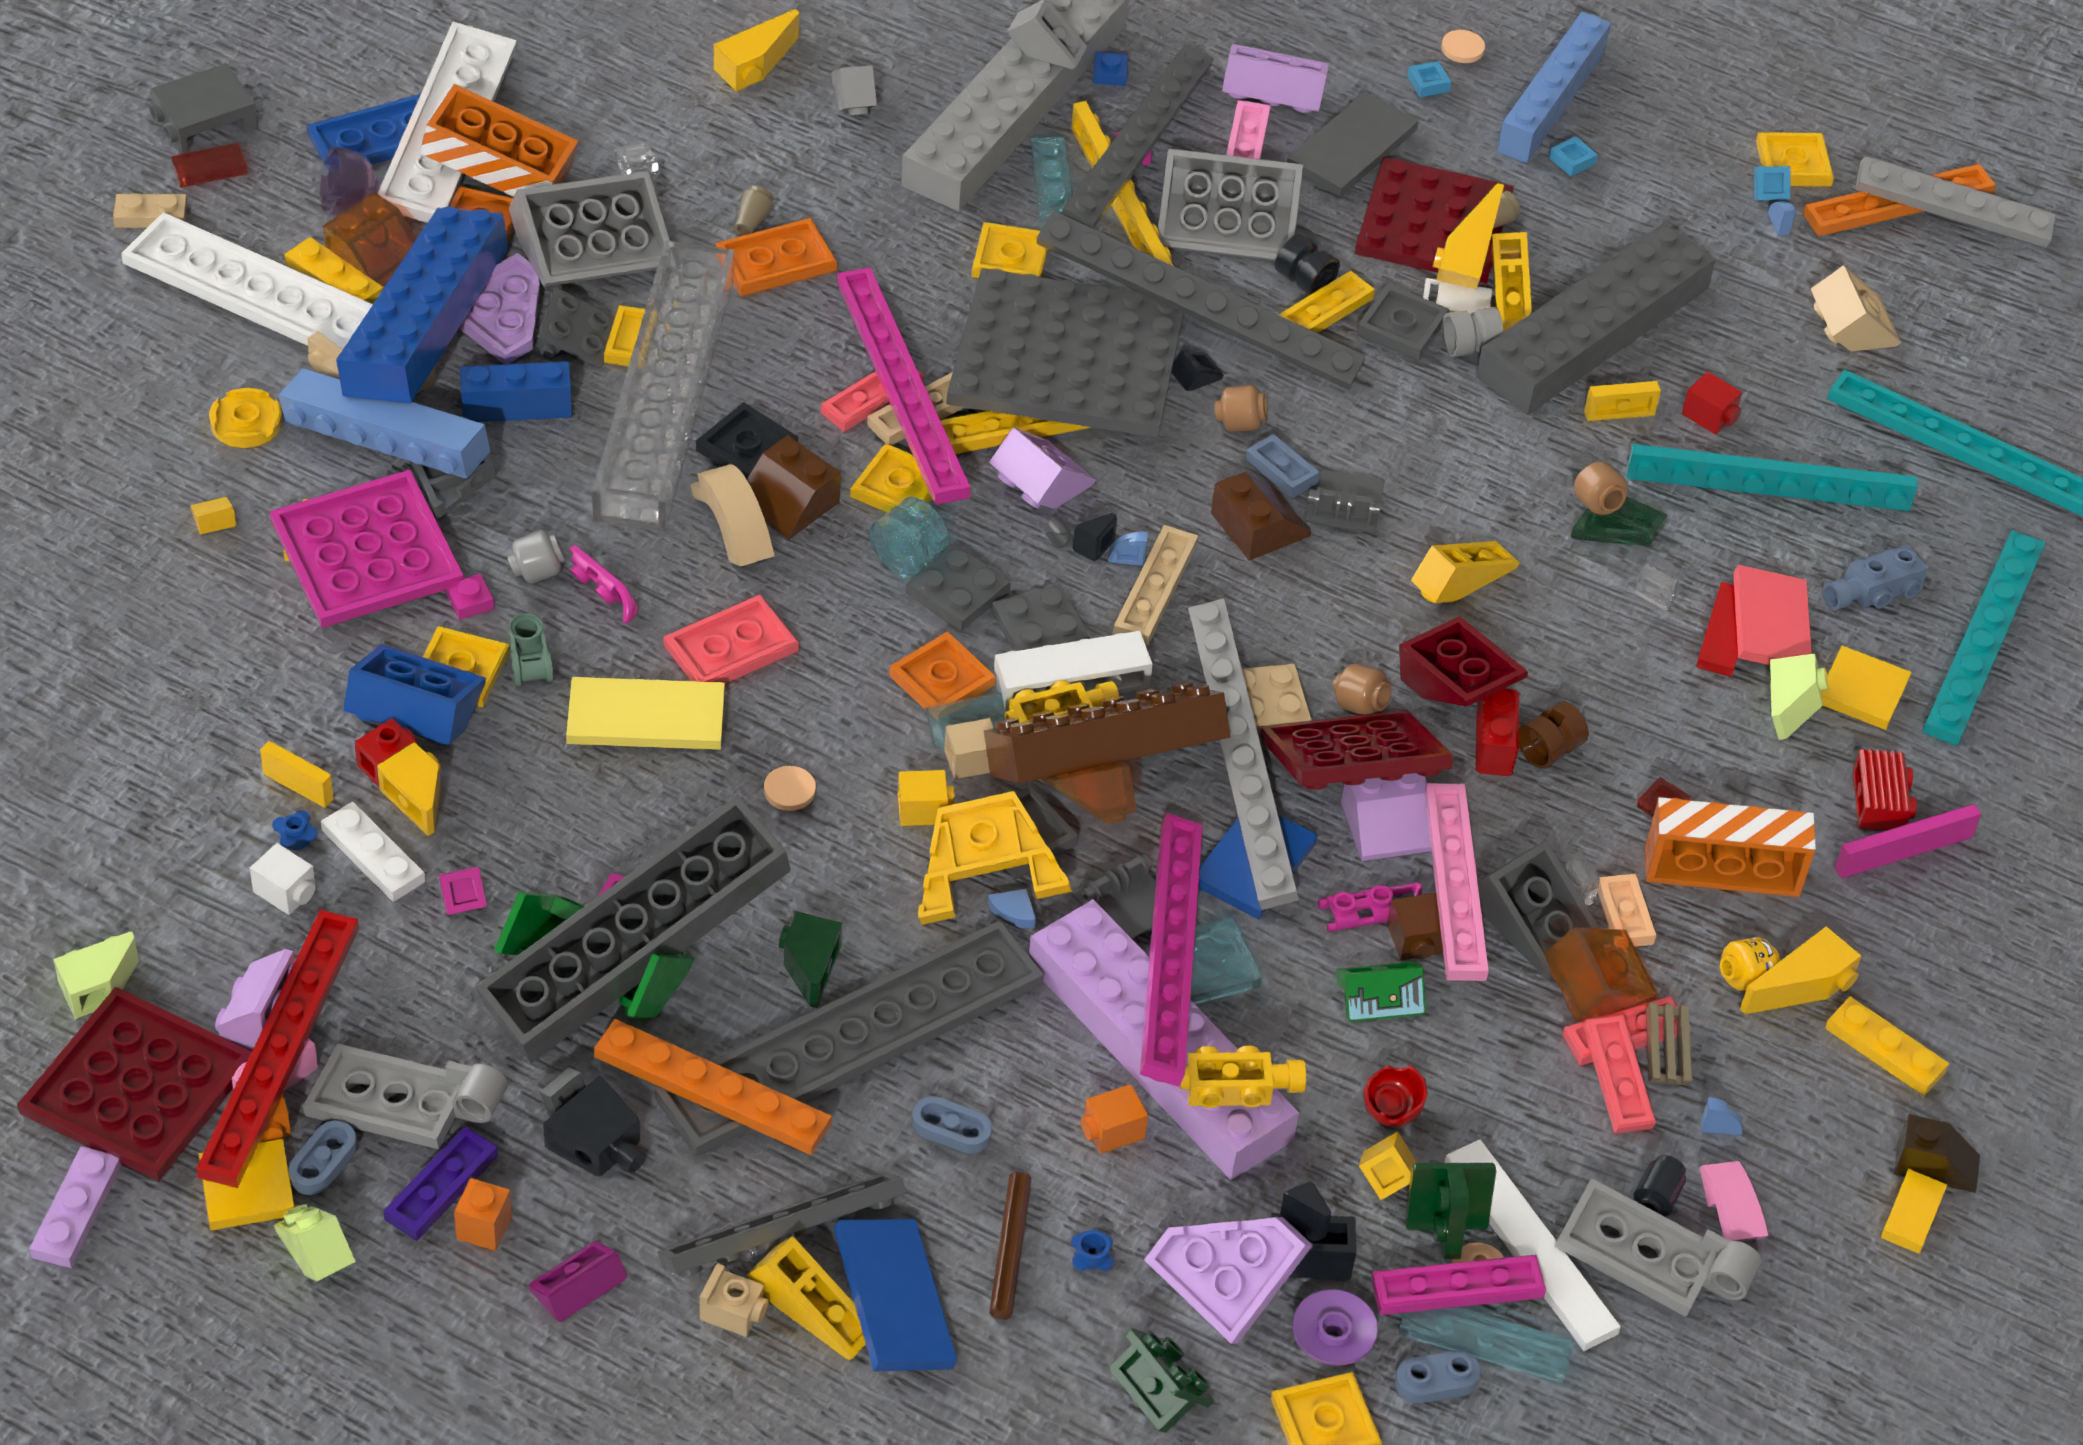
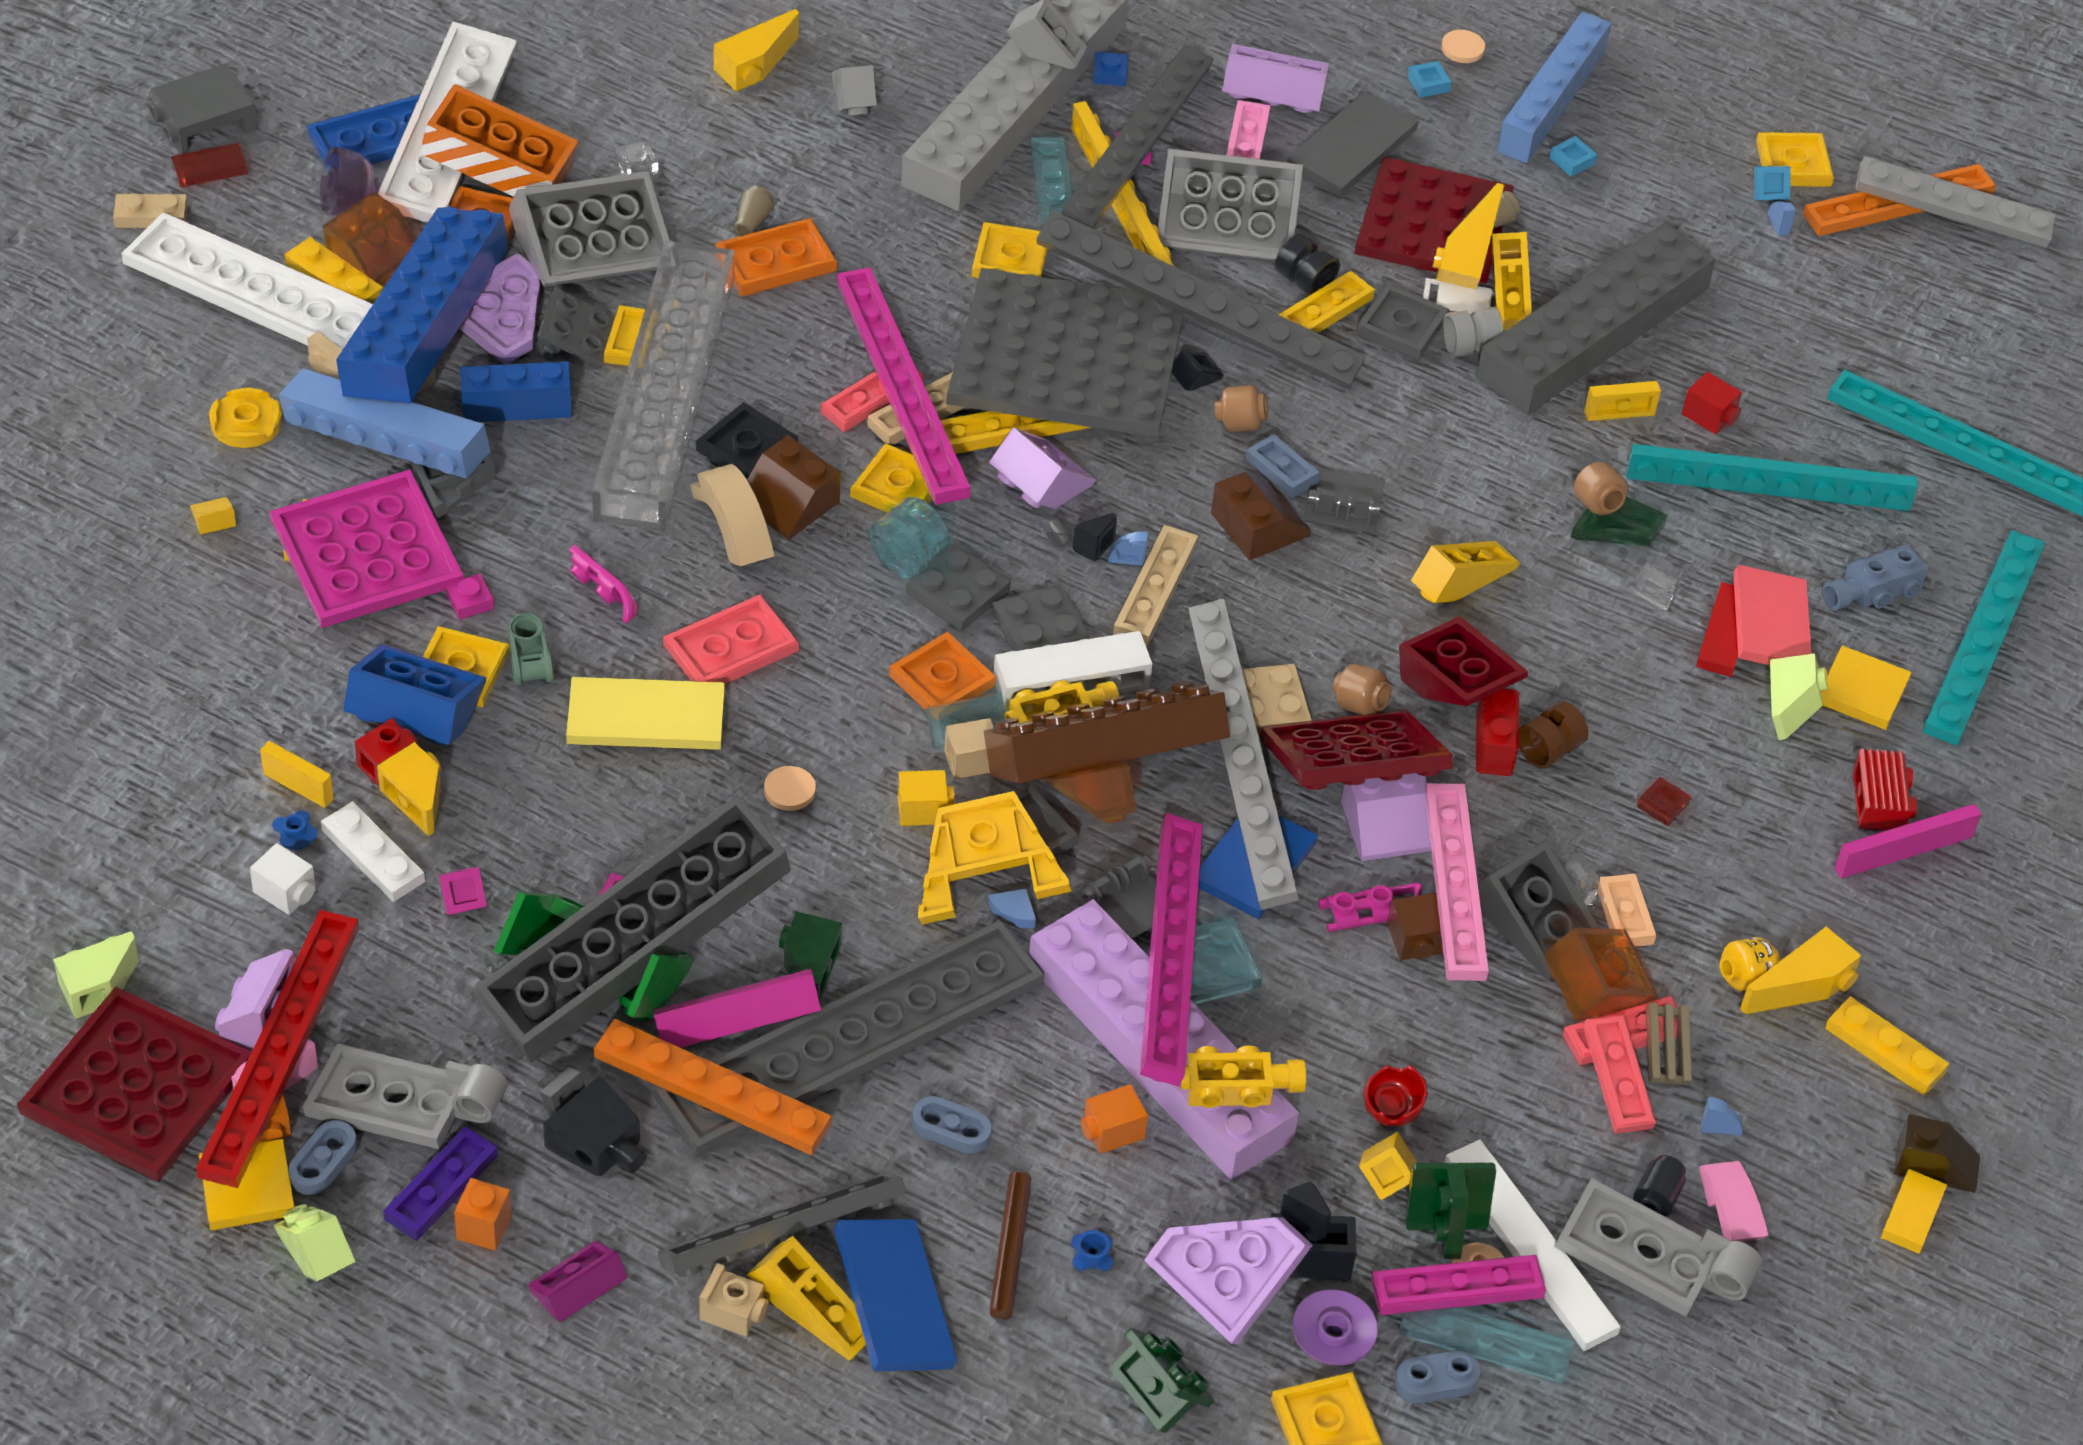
lavender plate [29,1146,122,1268] -> none
light grey head [507,530,566,584] -> none
green panel [1336,961,1426,1022] -> none
orange brick [1645,797,1816,897] -> none
tan slope [1811,265,1902,352] -> none
none -> dark pink tile [653,969,821,1048]

